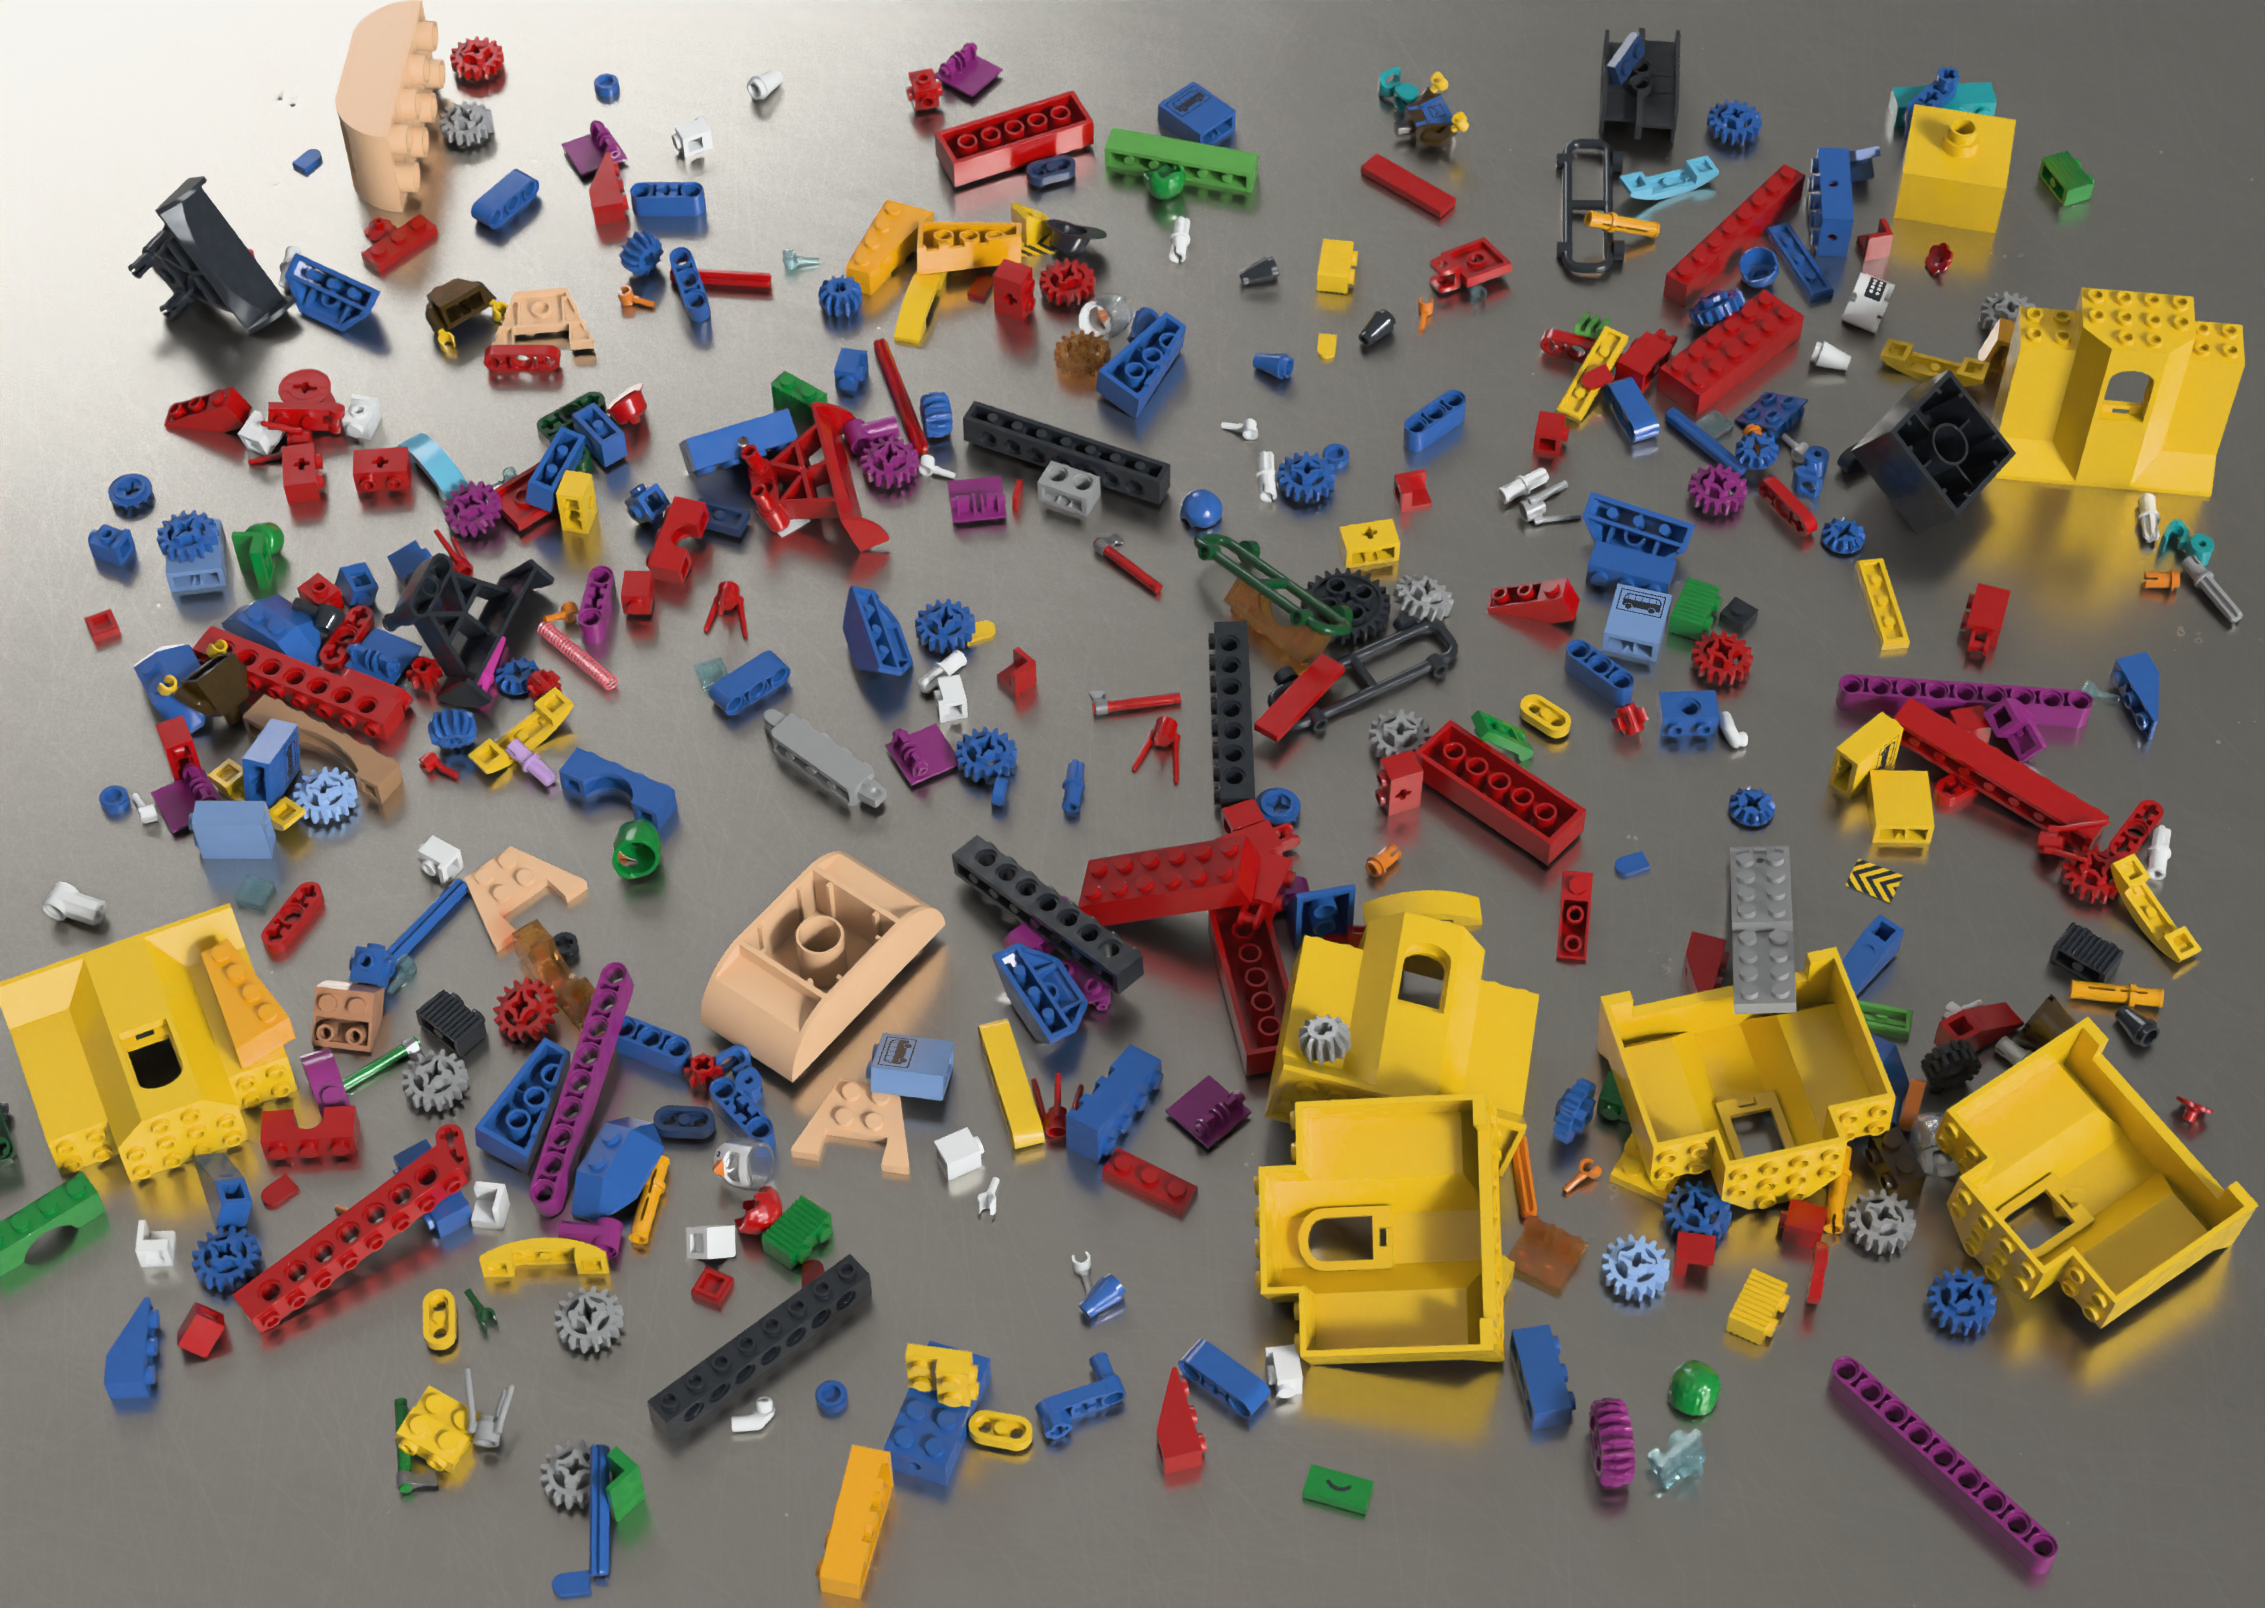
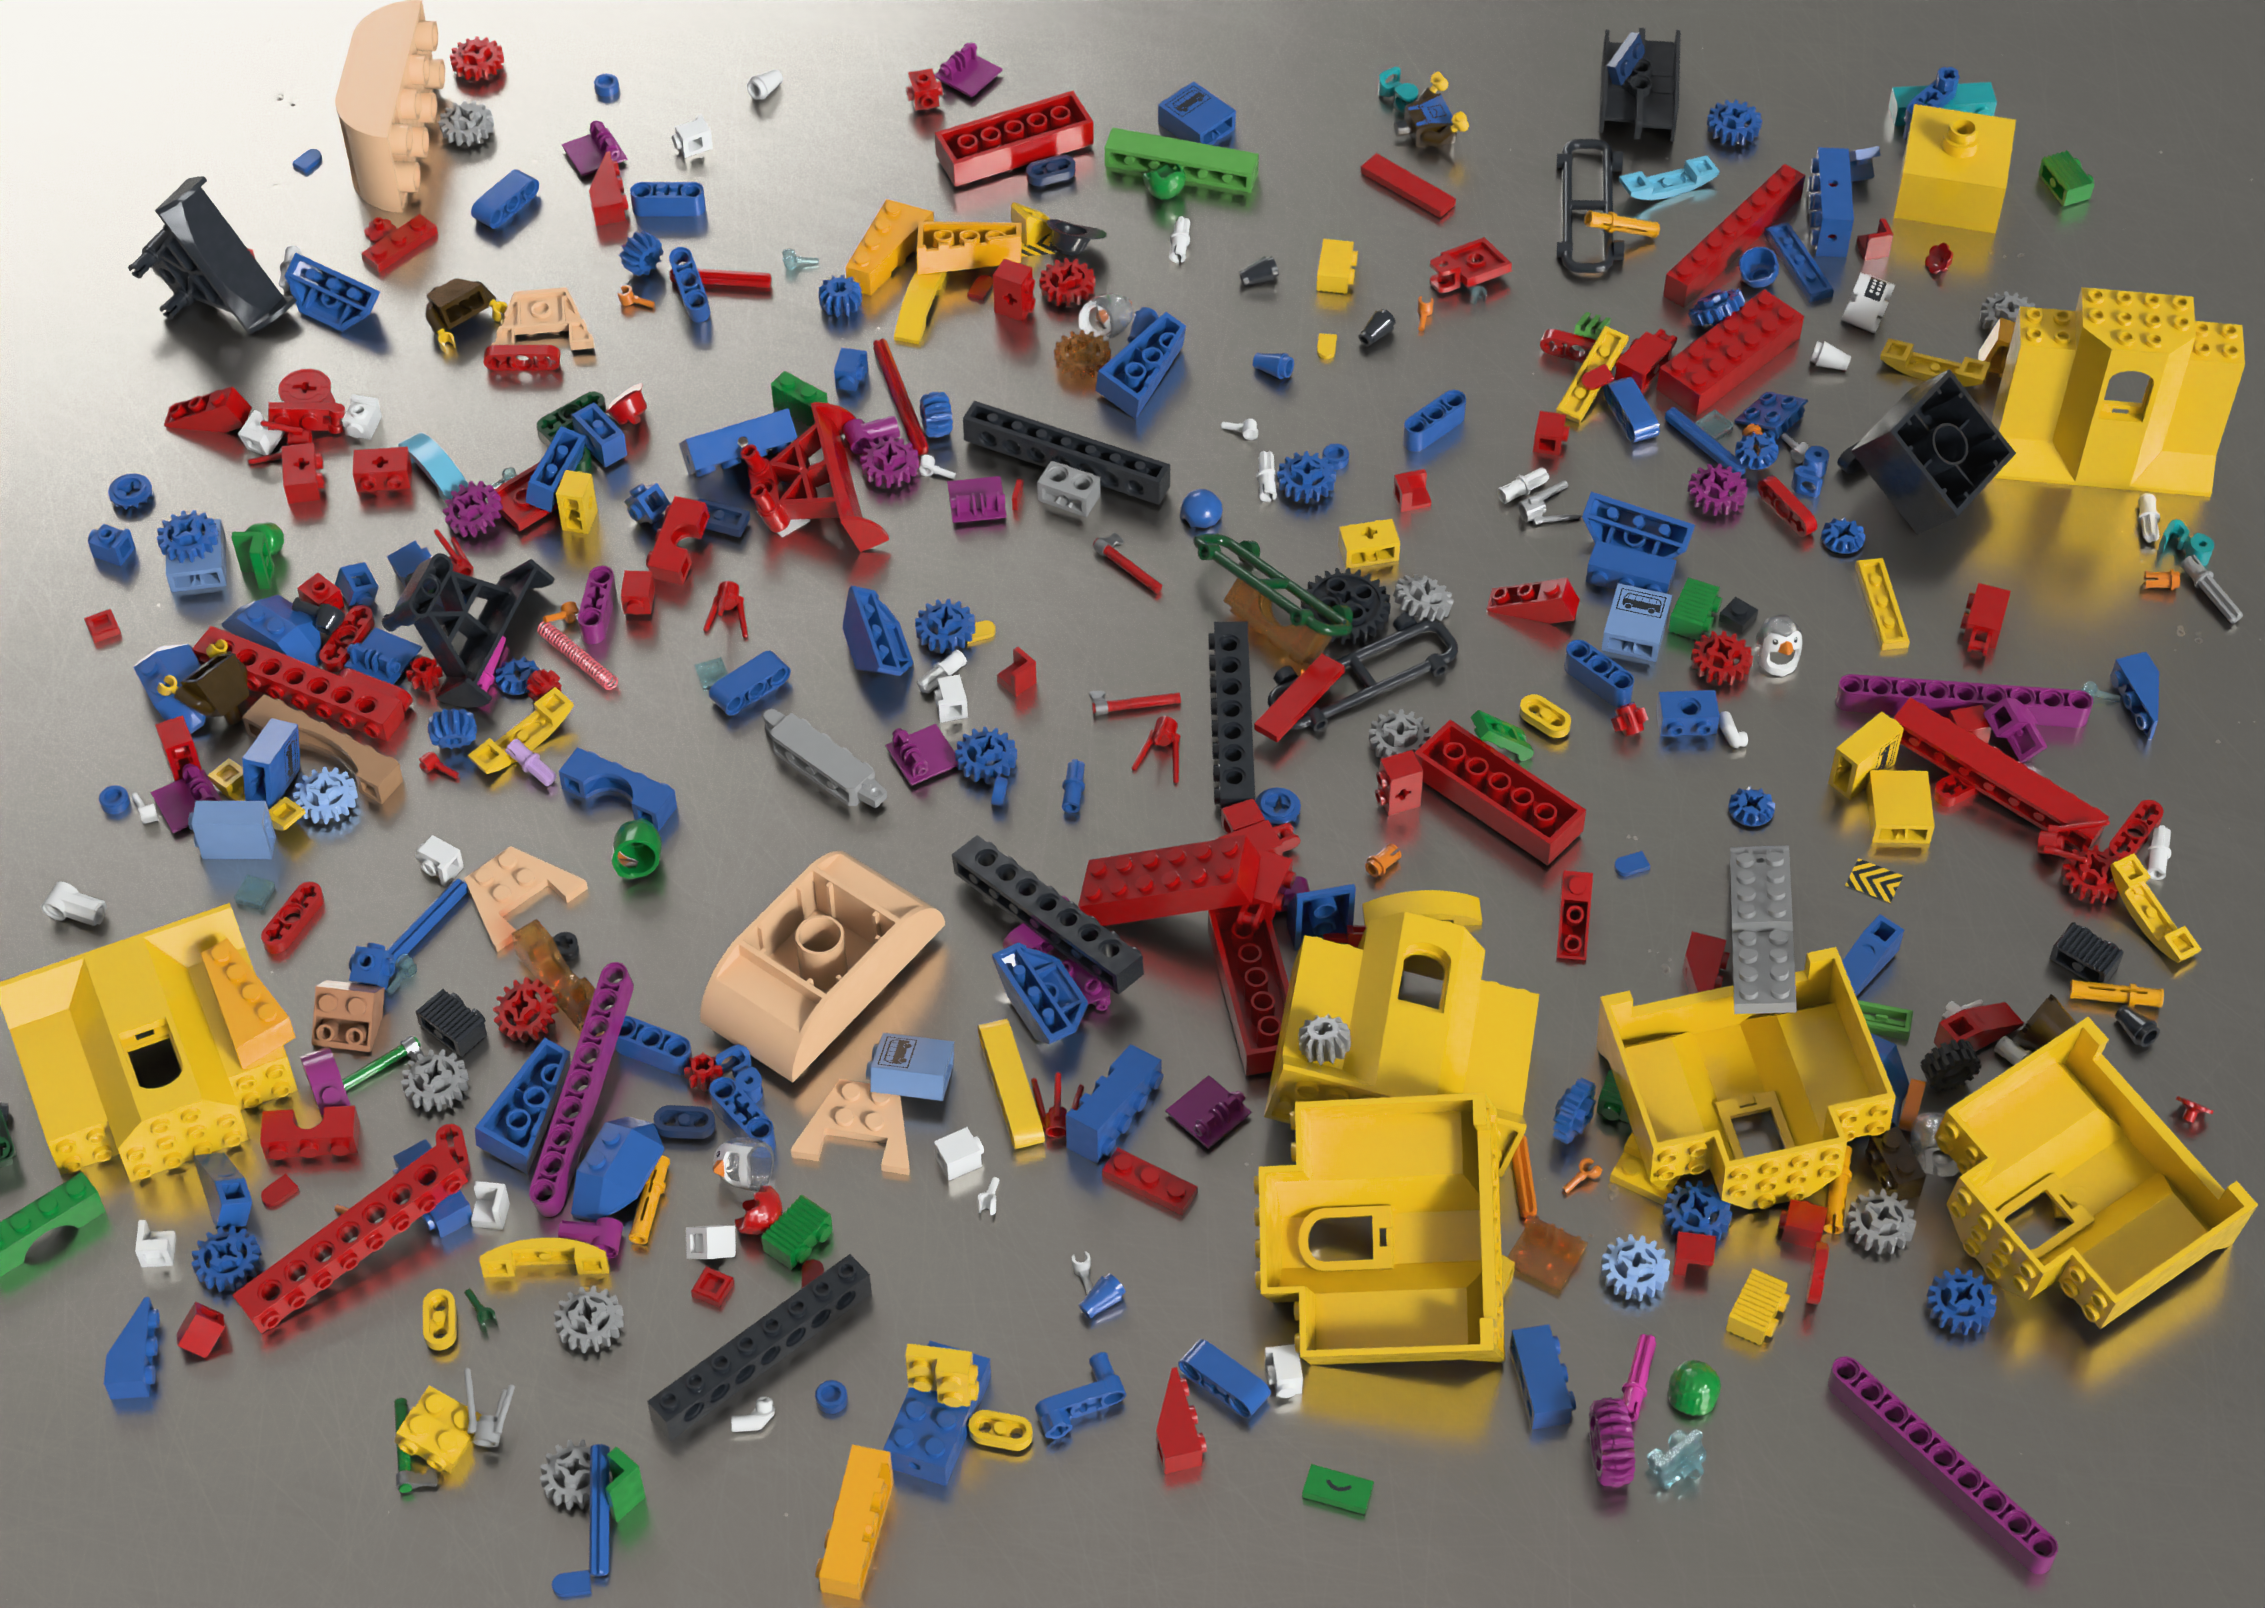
none -> dark pink axle [1622,1334,1656,1422]
none -> piece [1754,614,1802,677]

